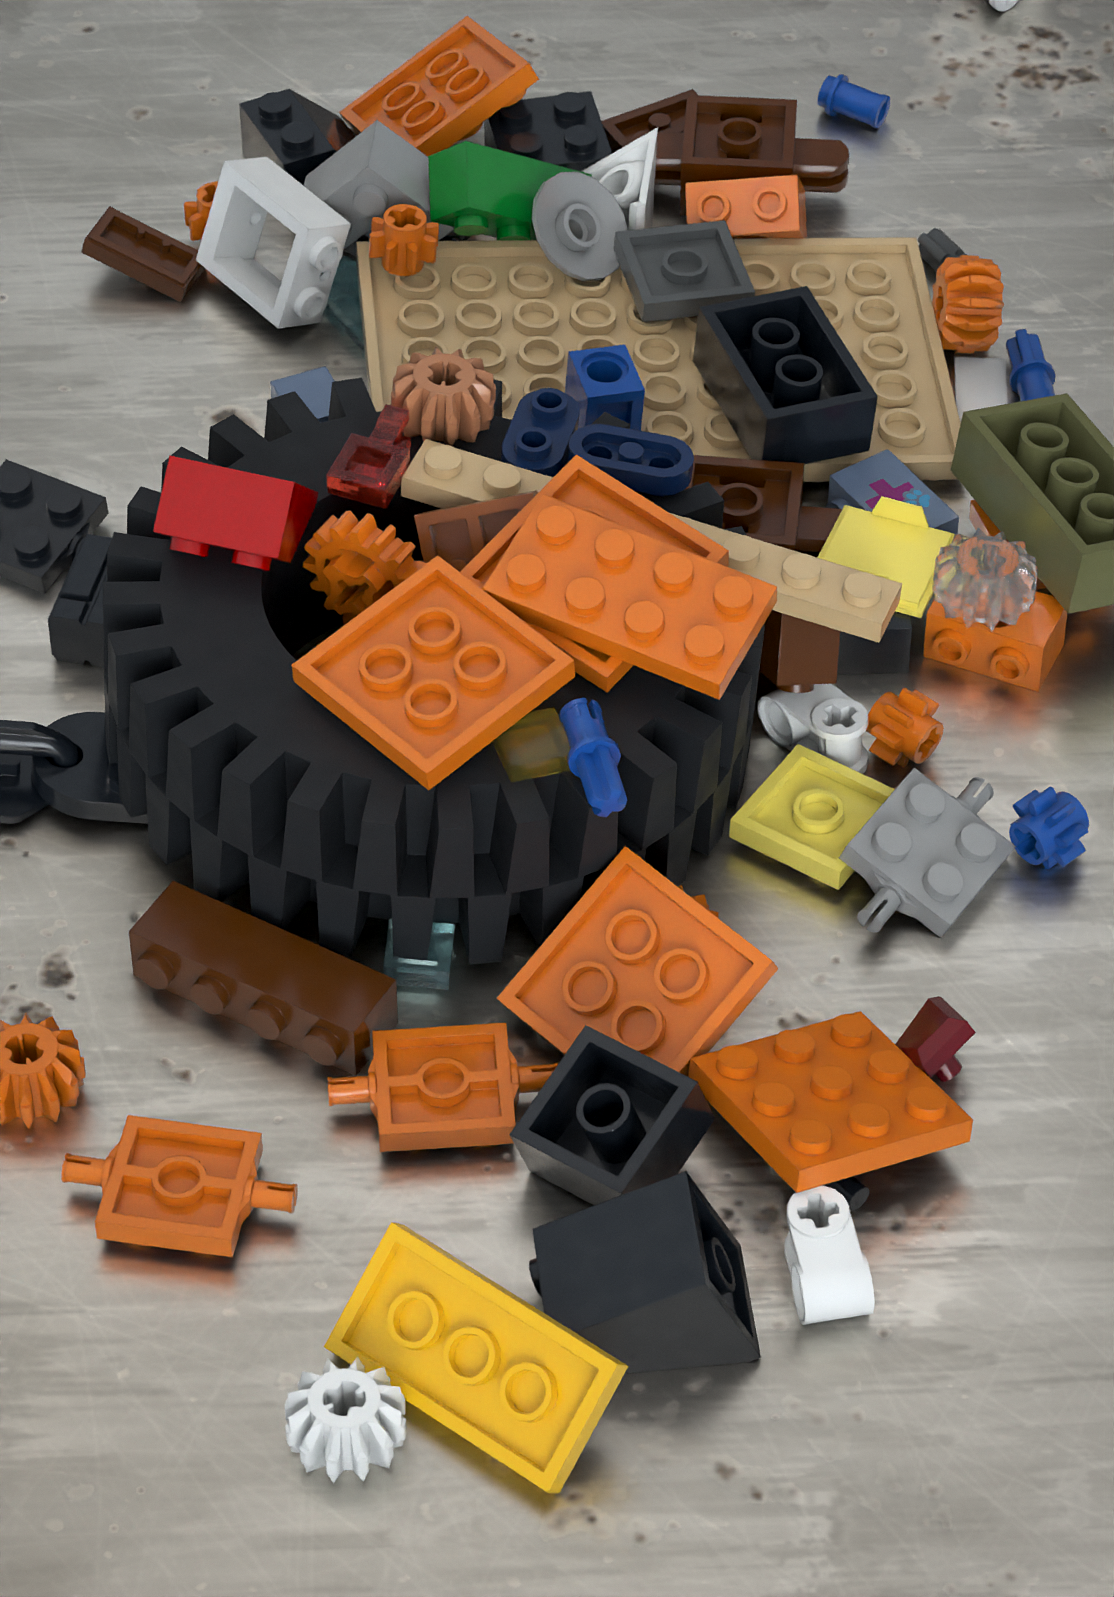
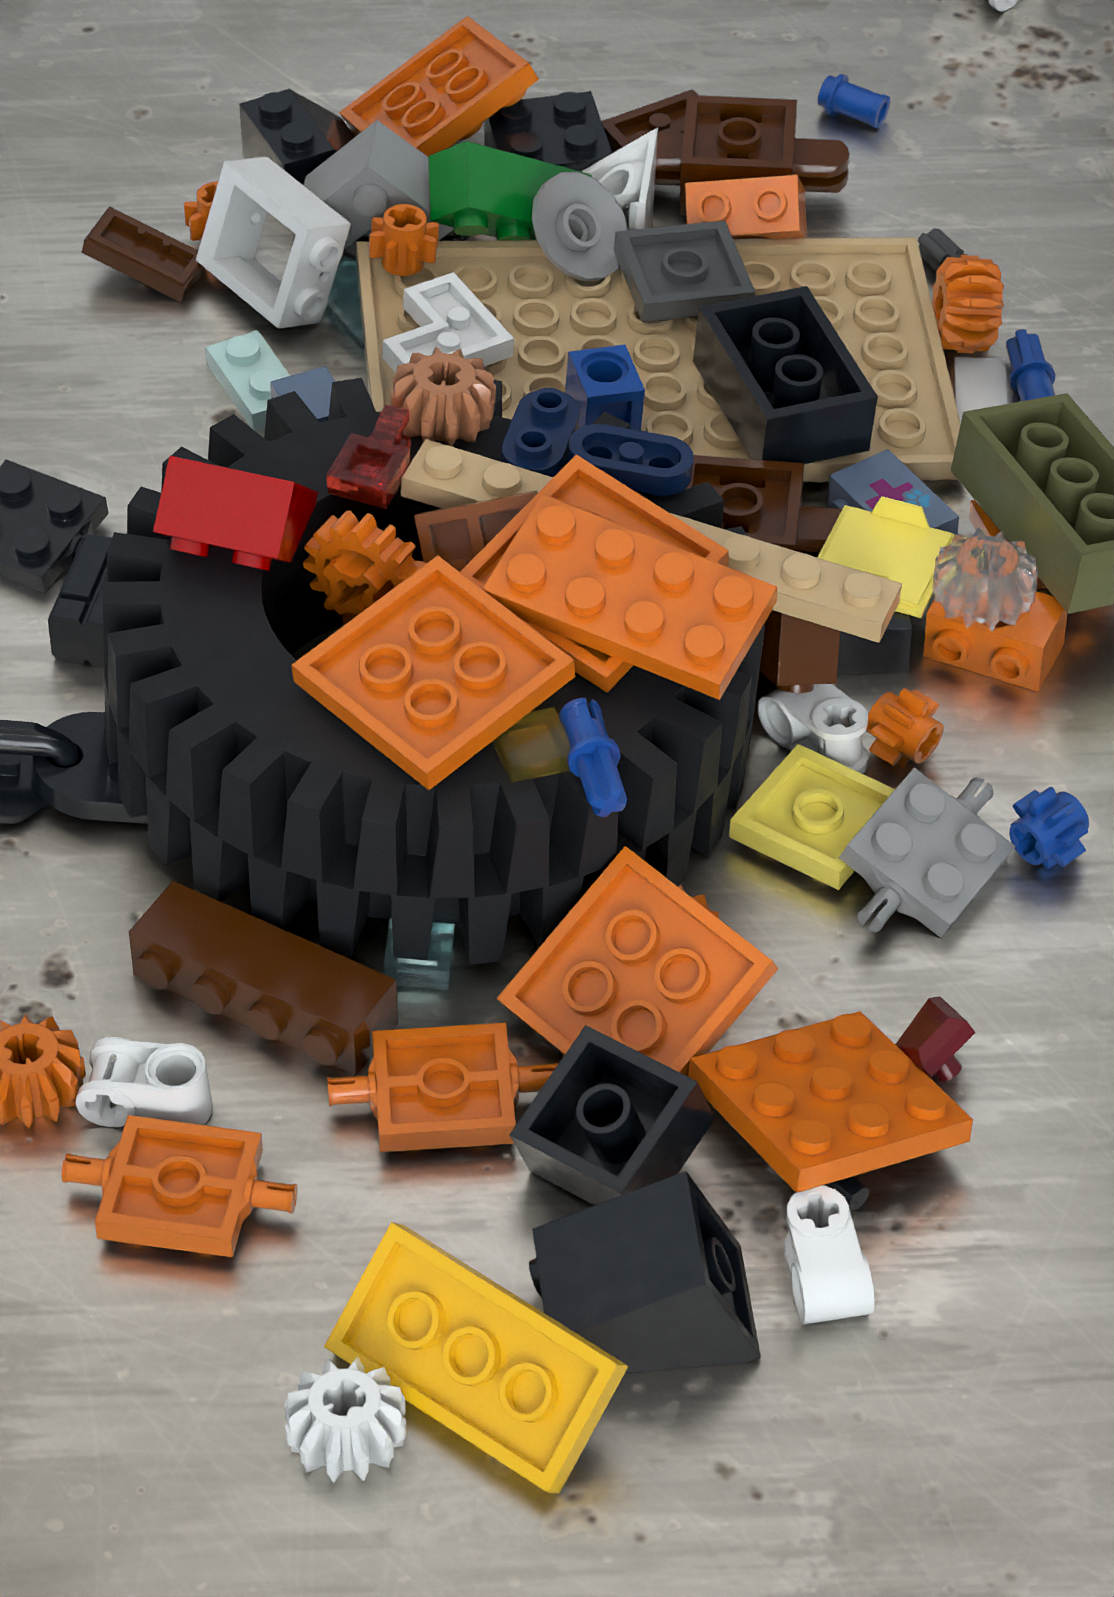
none -> white piece [75,1037,213,1127]
none -> light aqua plate [205,330,290,431]
none -> white plate [382,272,514,373]

